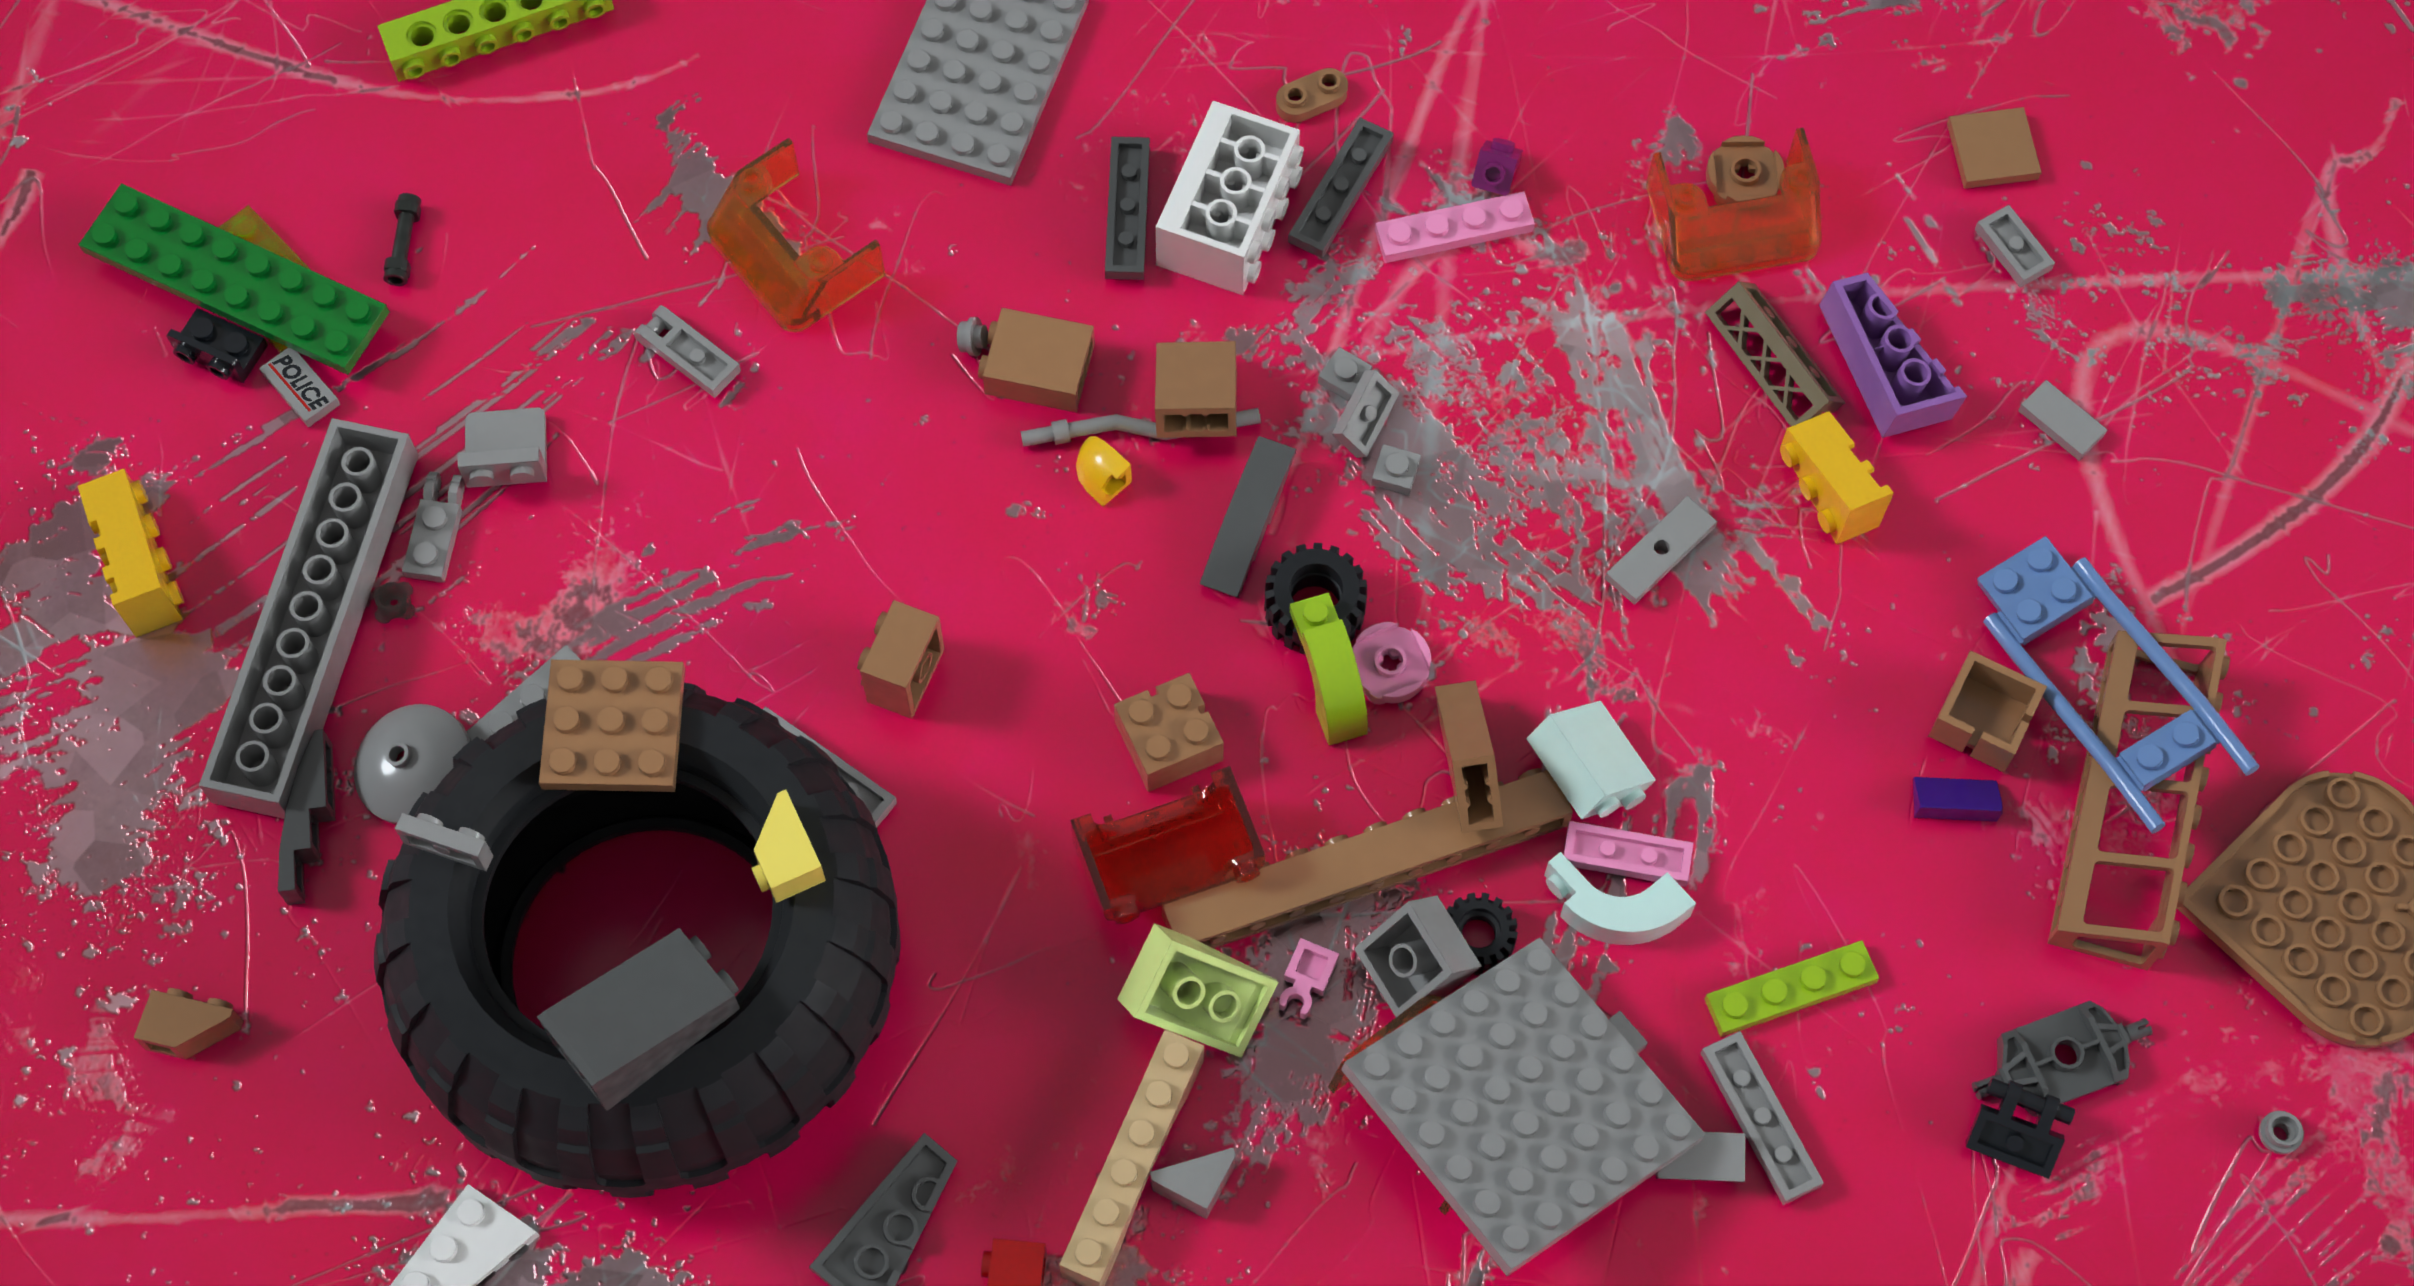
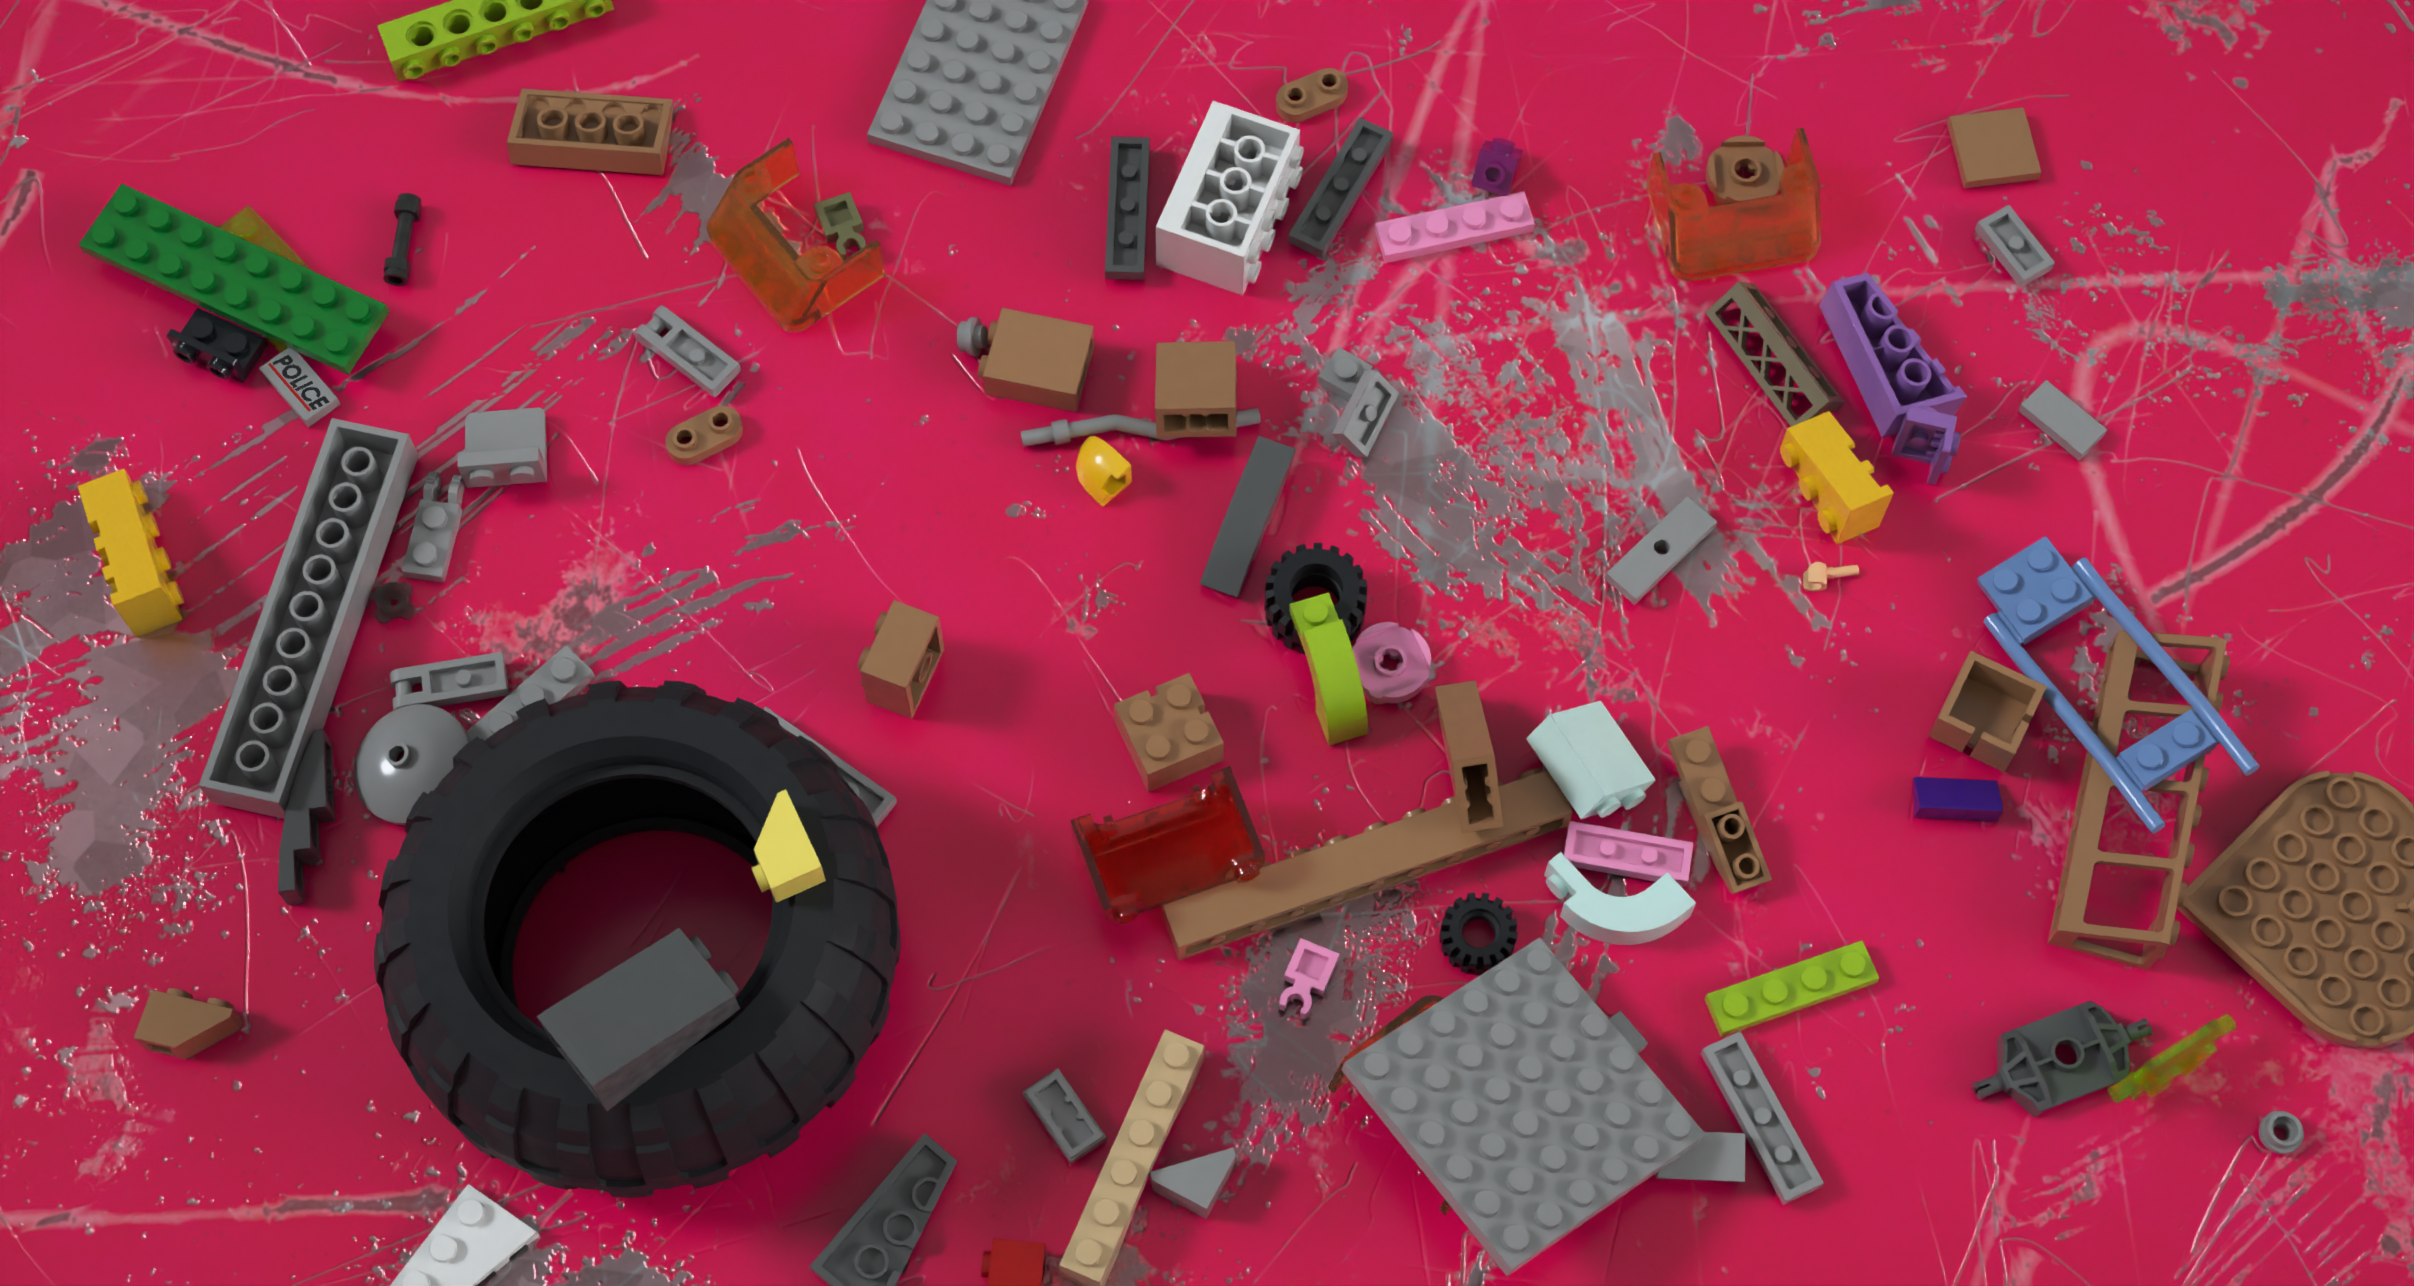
light grey plate [395,813,494,872] -> none
medium nougat plate [539,659,685,792] -> none
yellowish green slope [1117,923,1279,1058] -> none
light grey brick [1354,895,1482,1020] -> none
light grey plate [1371,444,1421,496] -> none
black plate [1965,1078,2075,1179] -> none
none -> light grey plate [390,652,509,710]
none -> medium nougat slope [507,88,673,175]
none -> medium nougat plate [665,405,743,465]
none -> olive plate [813,192,867,263]
none -> light grey plate [1022,1068,1107,1165]
none -> medium nougat slope [1667,726,1772,894]
none -> light nougat hand [1803,562,1859,592]
none -> medium lavender bracket [1891,406,1961,485]
none -> clear neon green plate [2108,1013,2237,1103]

